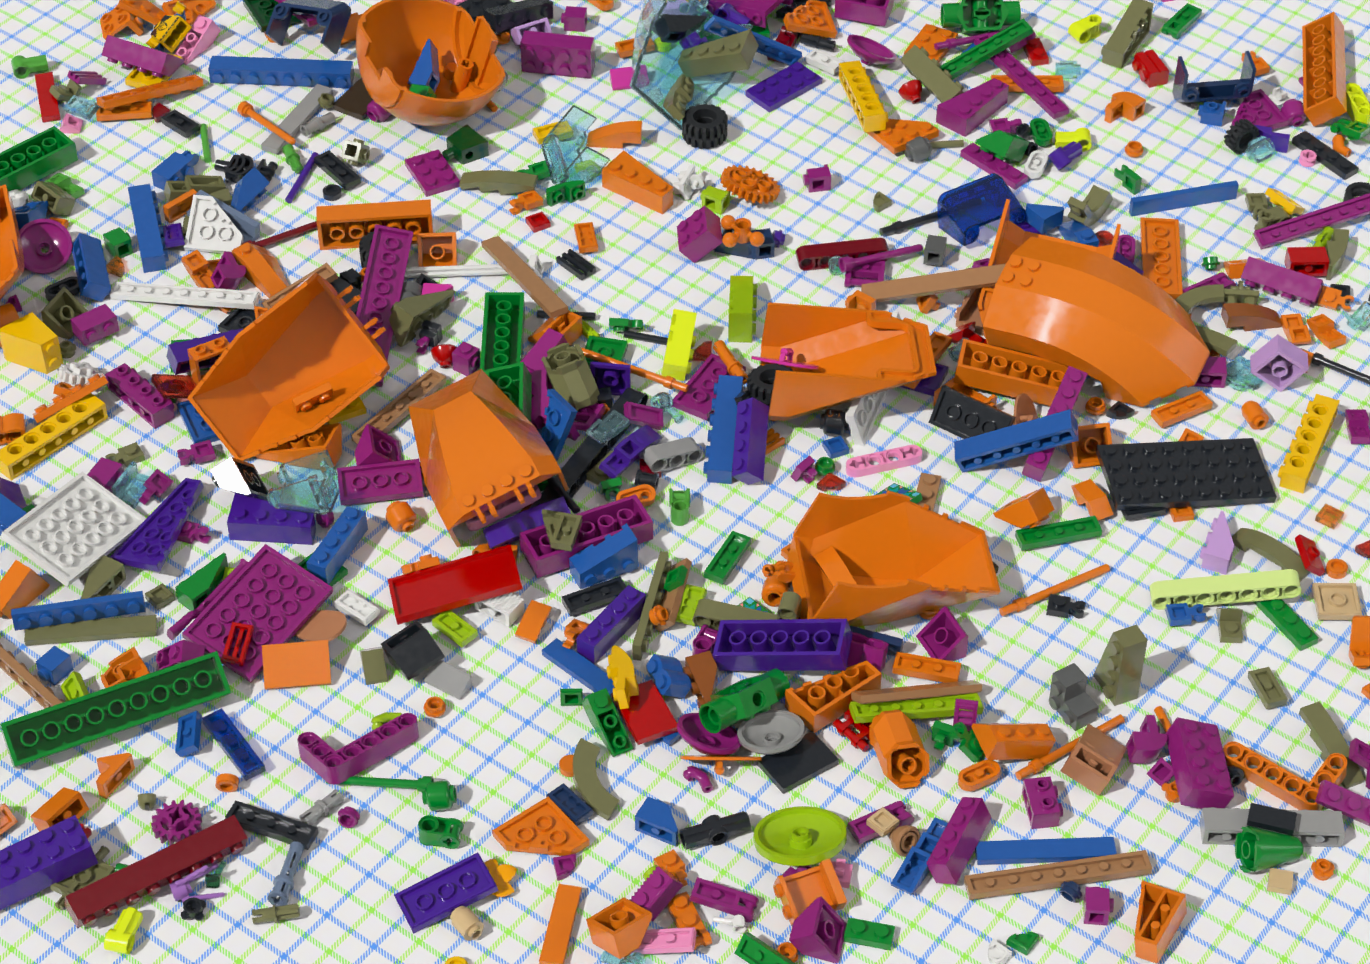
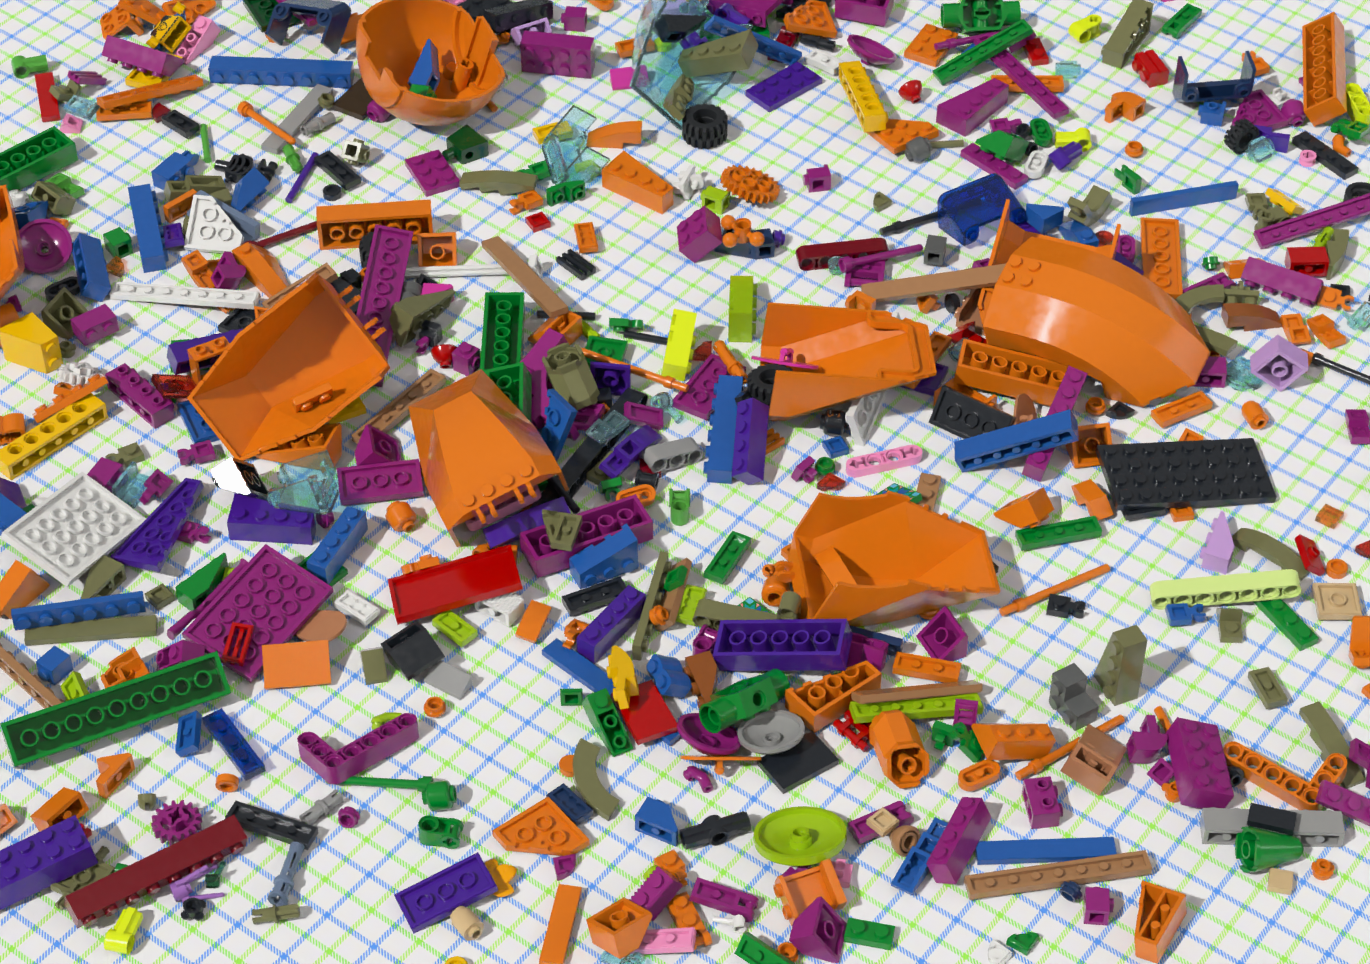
olive wedge [900,45,964,103] -> none
yellow brick [1278,394,1340,493] -> none
none -> black tile [944,293,960,313]

